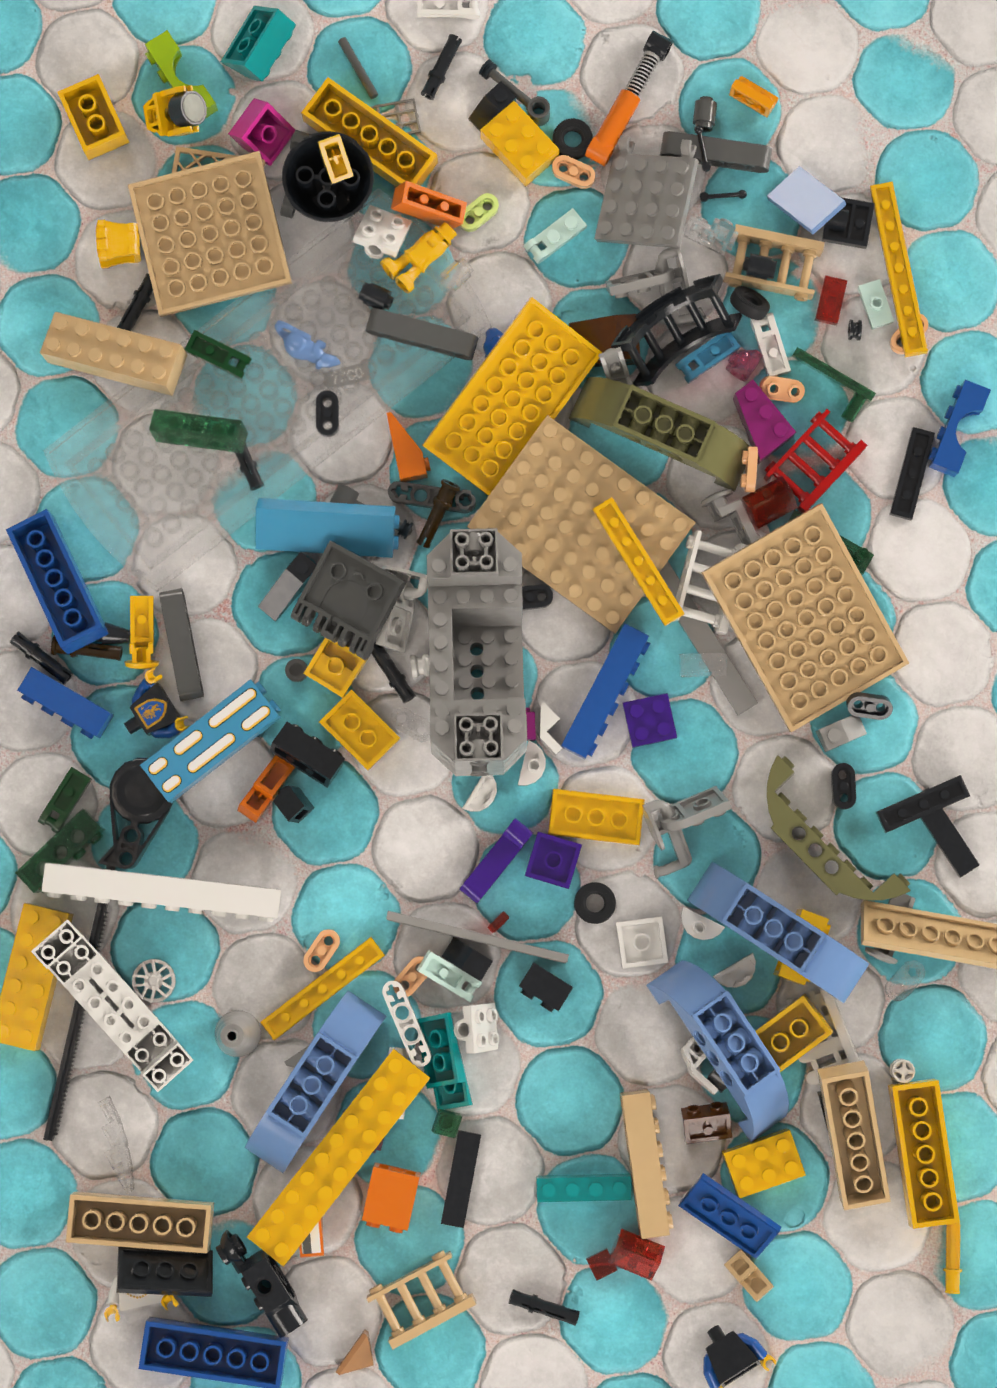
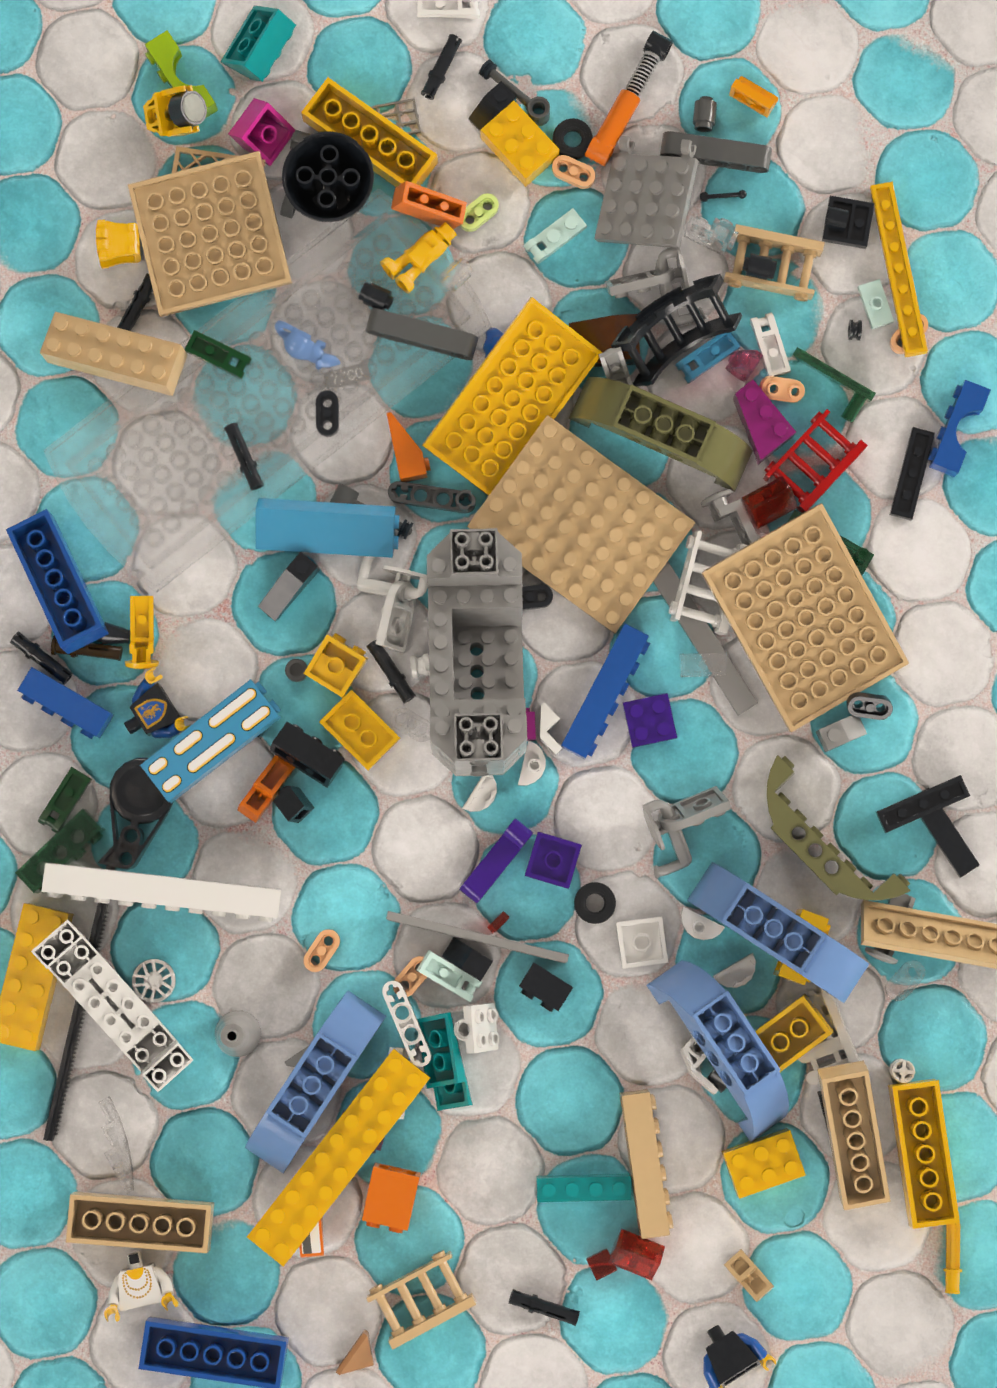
yellow brick [57,74,130,160] -> none
black tile [116,1247,213,1297] -> none
clear green brick [149,409,248,454] -> none
dark grey beam [159,588,204,702] -> none
black brick [216,1230,308,1338] -> none
yellow tile [260,937,385,1041] -> none
dark grey hinge [291,541,407,660] -> none
yellow slope [318,134,353,184] -> none
dark grey bar [338,37,378,99] -> none
white plate [353,205,412,259] -> none
dark brown pin [416,479,460,548] -> none
clear green plate [431,1109,462,1138] -> none
black tile [441,1130,481,1228] -> none
yellow tile [548,789,645,845] -> none
yellow tile [593,497,685,626] -> none
blue tile [678,1173,781,1259] -> none
reddish brown bracket [681,1102,732,1144] -> none
black hinge [694,125,711,172] -> none
black tyre [730,286,770,320] -> none
light nougat plate [740,446,758,493] -> none
tile [767,166,846,235] -> none
clear red plate [814,275,848,326] -> none
black plate [831,763,856,810] -> none

